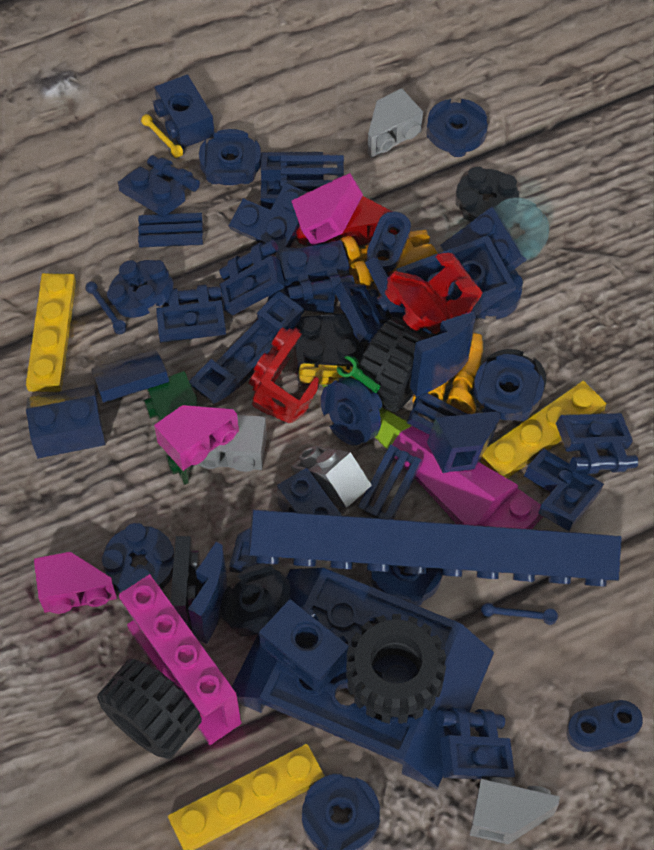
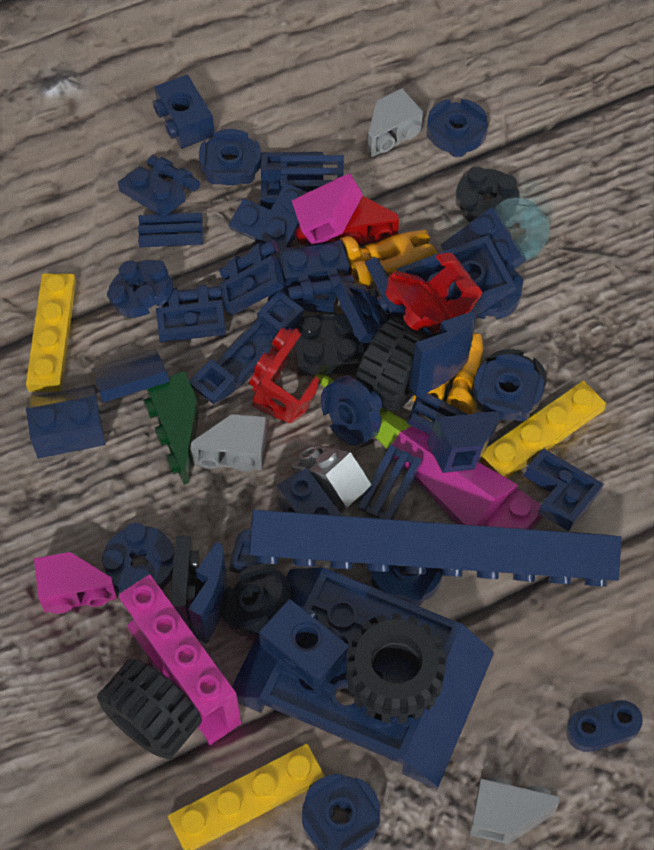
dark blue hinge [85,281,126,335] -> none
yellow hinge [141,114,183,158] -> none
dark pink slope [154,405,239,471] -> none
yellow axle [298,363,356,385] -> none
green hand [337,355,380,393] -> none
dark blue plate [367,212,411,273] -> none
dark blue plate [435,707,515,780] -> none
dark blue hinge [481,602,558,625] -> none
dark blue plate [556,413,638,474] -> none

